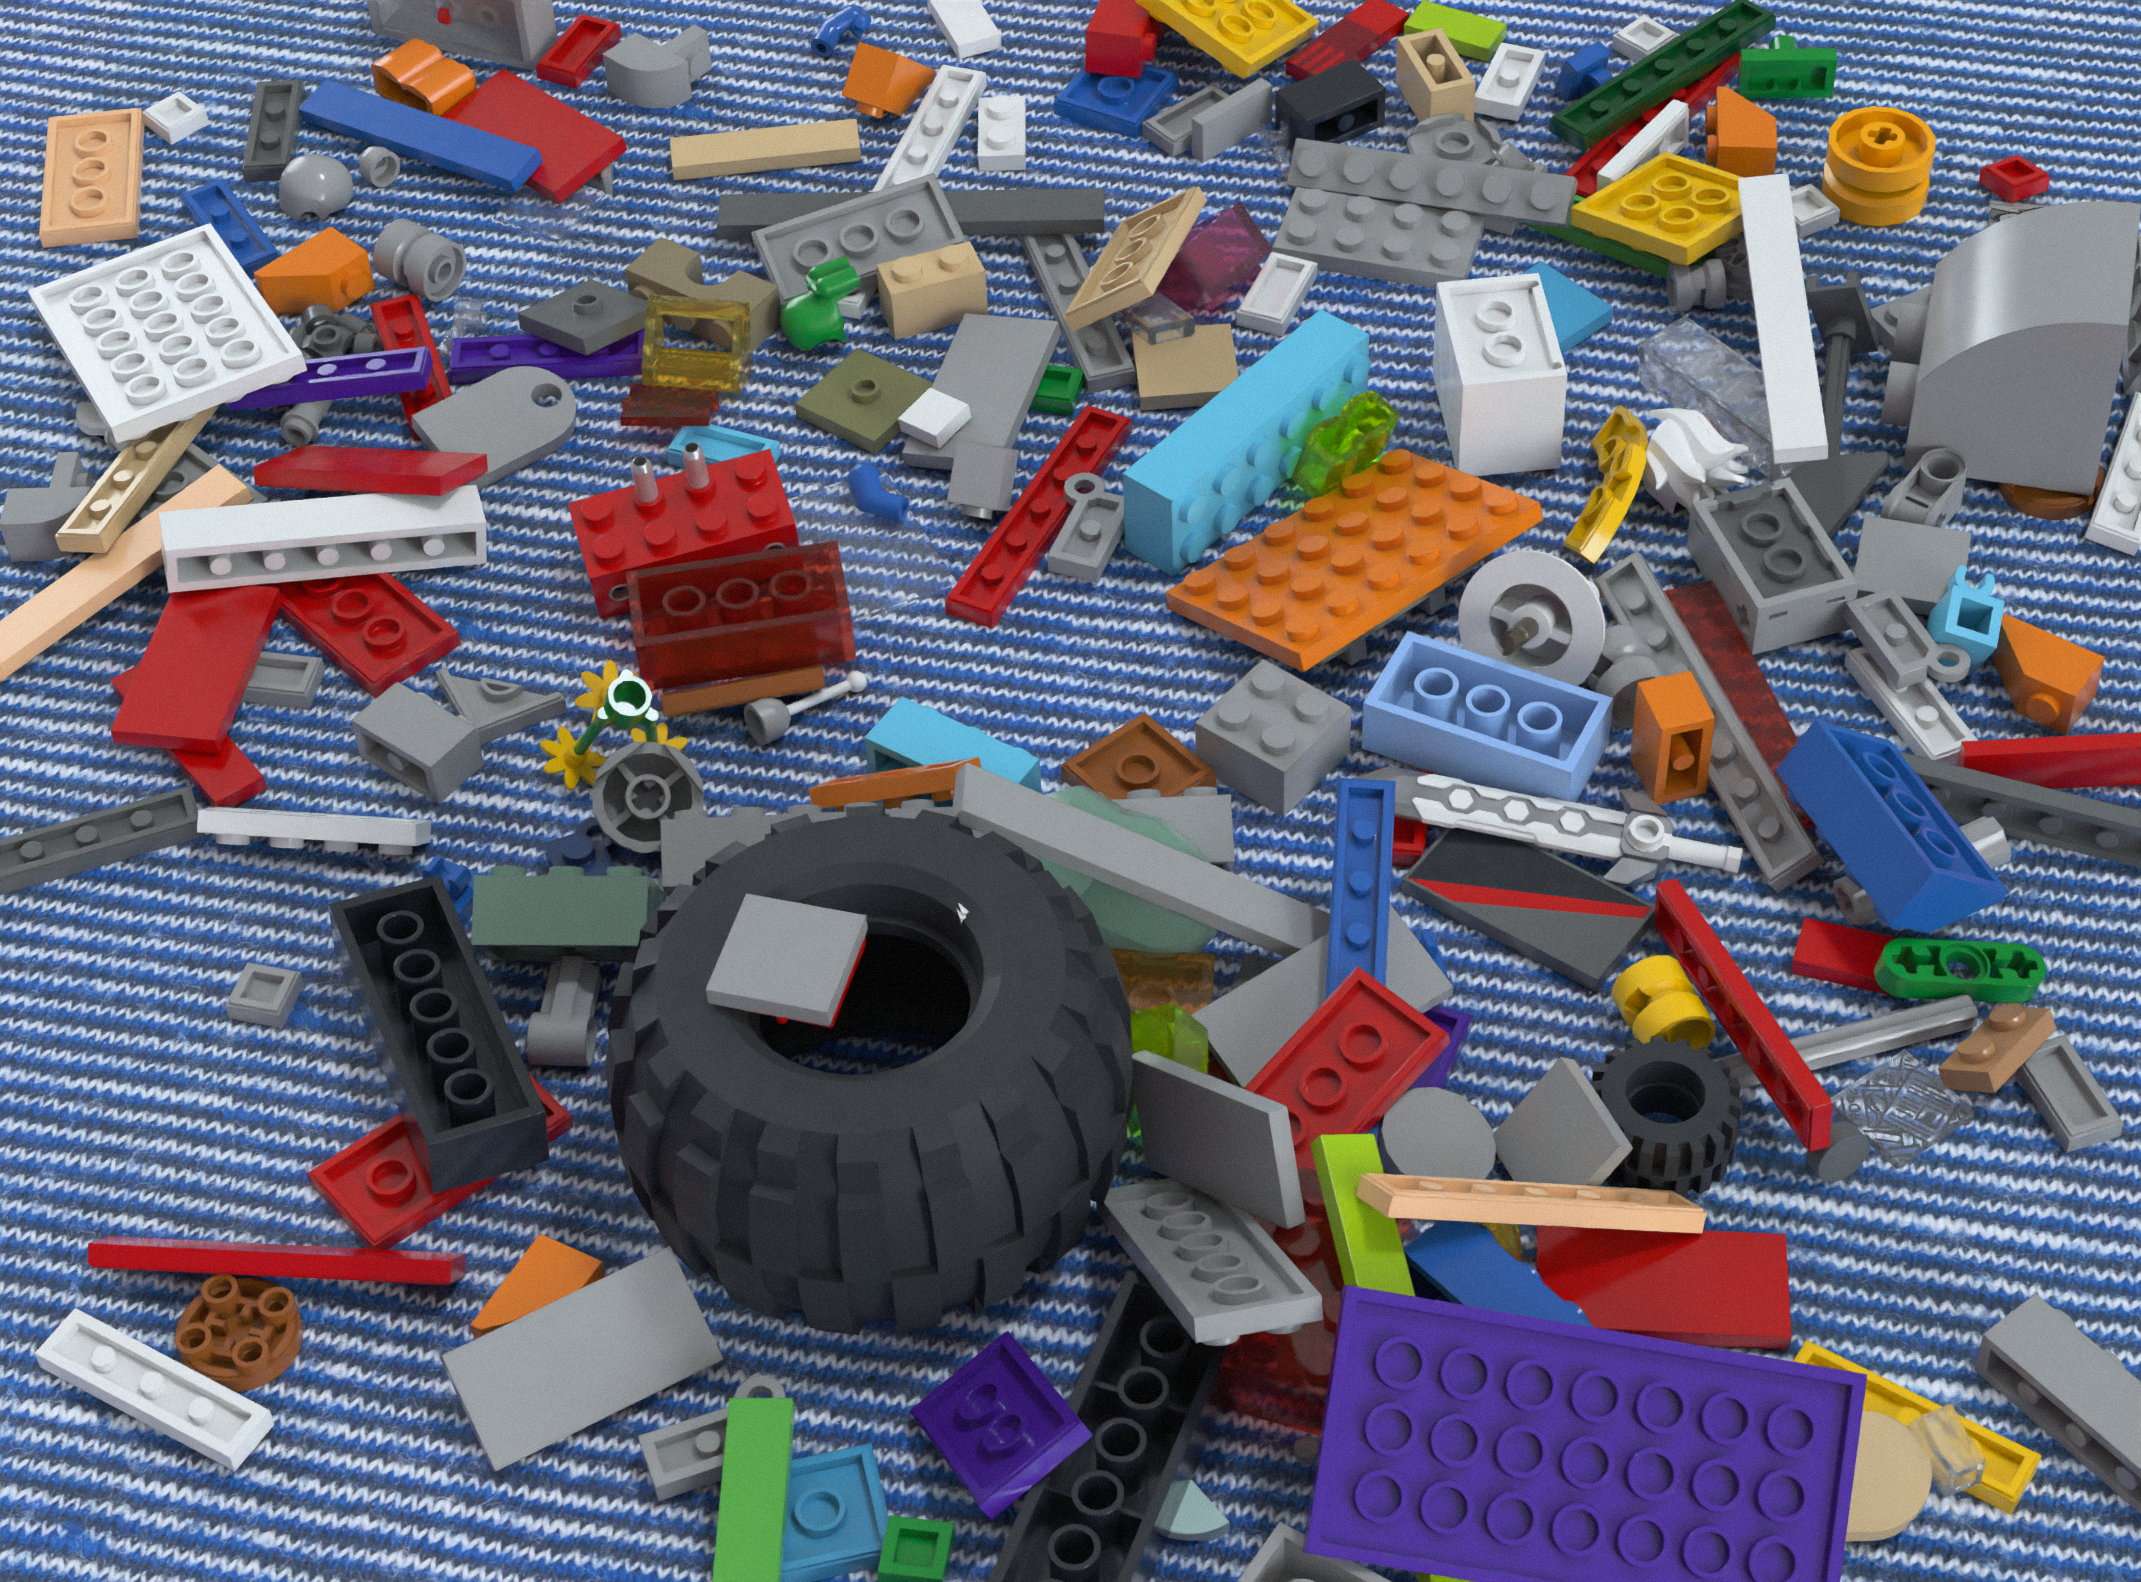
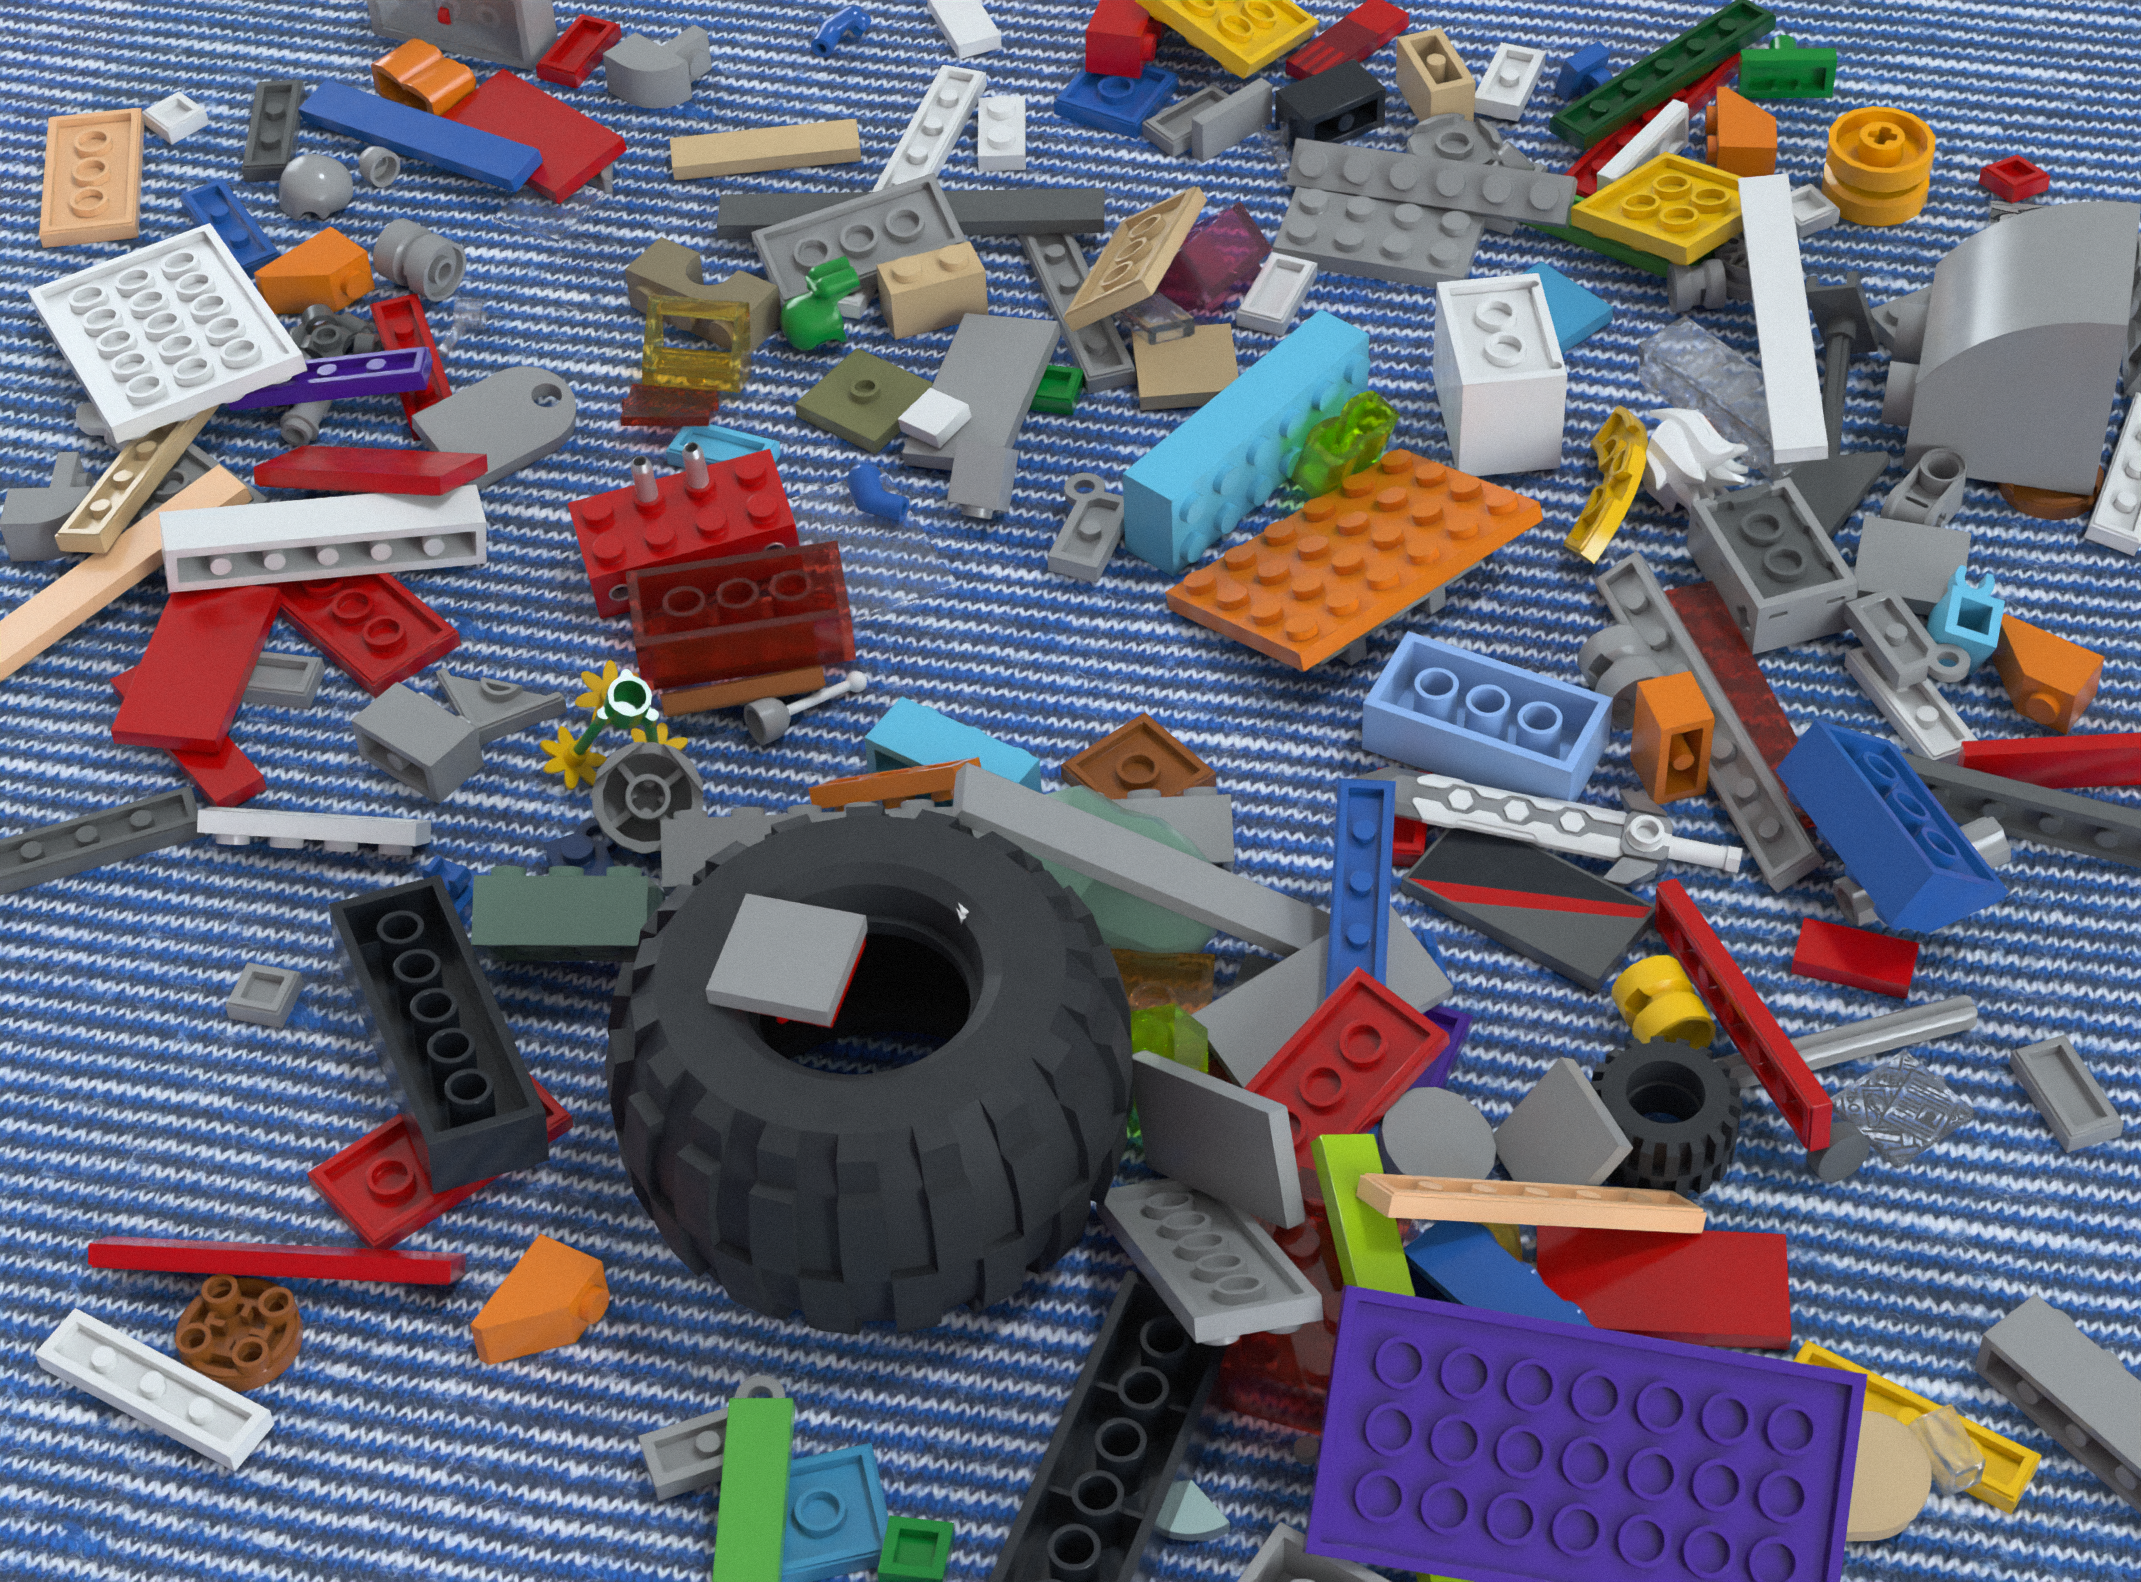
light grey tile [440,1246,723,1472] -> none
dark purple tile [449,329,651,384] -> none
dark grey plate [518,279,659,356] -> none
light grey piece [527,956,602,1067] -> none
orange slope [842,42,937,119] -> none
dark purple tile [909,1331,1093,1520] -> none
red tile [945,405,1133,629] -> none
light grey brick [1195,659,1351,817] -> none
lime tile [1404,0,1507,62] -> none
white piece [1458,550,1605,686] -> none
white tile [1612,15,1679,62] -> none
green beam [1874,938,2046,1003] -> none
medium nougat plate [1938,1003,2057,1093] -> none

